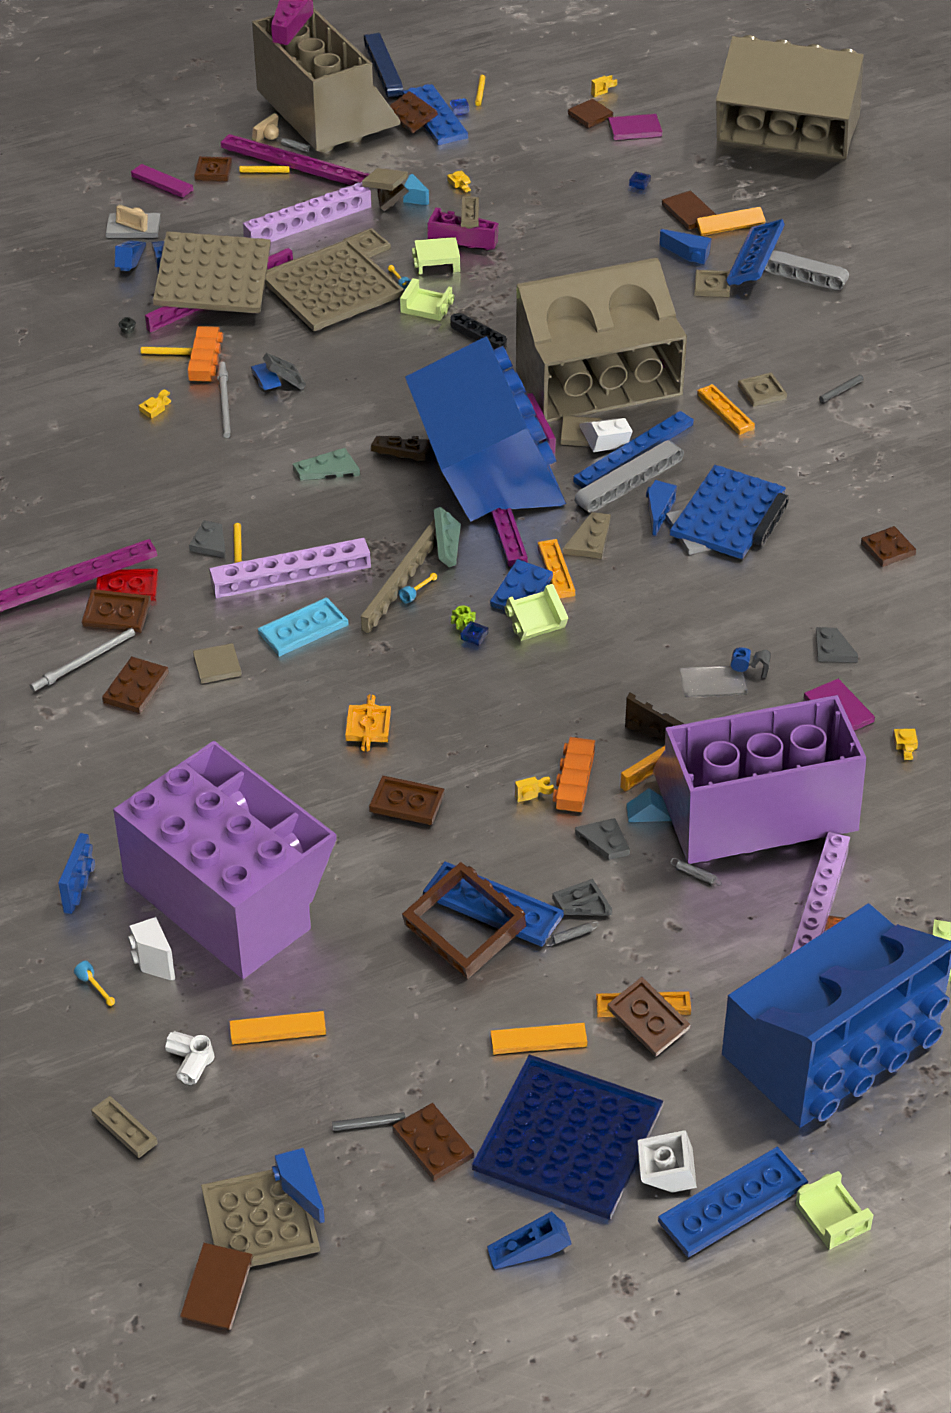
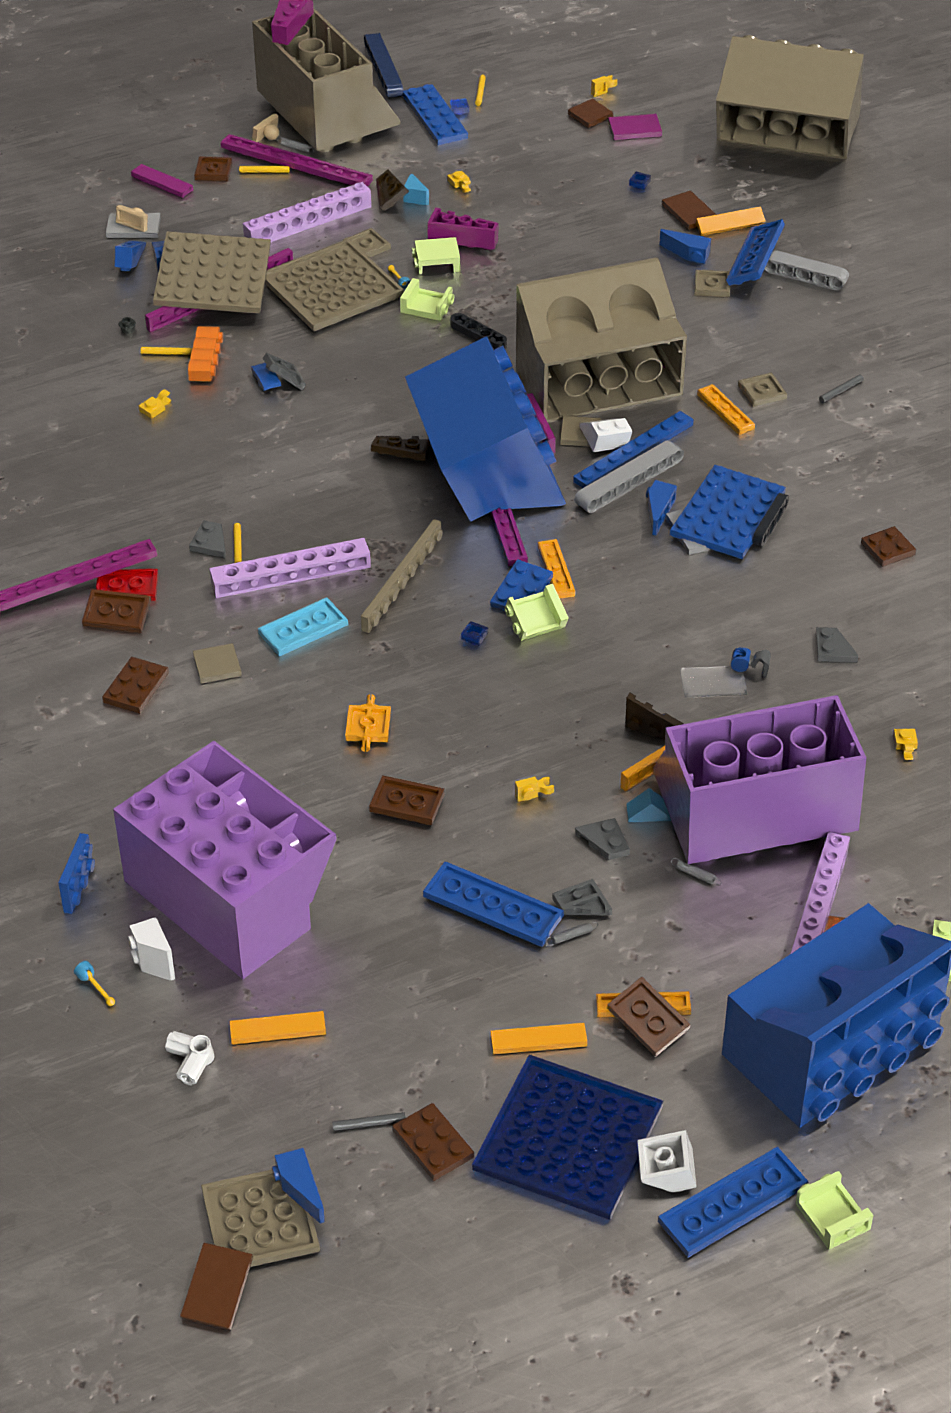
light grey bar [30,628,135,692] -> none
dark tan plate [91,1096,158,1158] -> none
light grey bar [217,362,231,438] -> none
sand green wing [293,448,360,480] -> none
dark tan tile [362,168,408,190] -> none
reddish brown plate [390,91,438,133] -> none
dark azure hinge [399,573,437,603] -> none
reddish brown window [402,862,526,980] -> none
sand green wing [434,507,461,567] -> none
lime gear [451,605,476,631] -> none
dark tan plate [461,197,479,228] -> none
blue slope [487,1211,572,1269] -> none
orange brick [553,737,595,812] -> none
dark tan wing [563,512,611,559] -> none
magenta tile [804,678,875,731] -> none

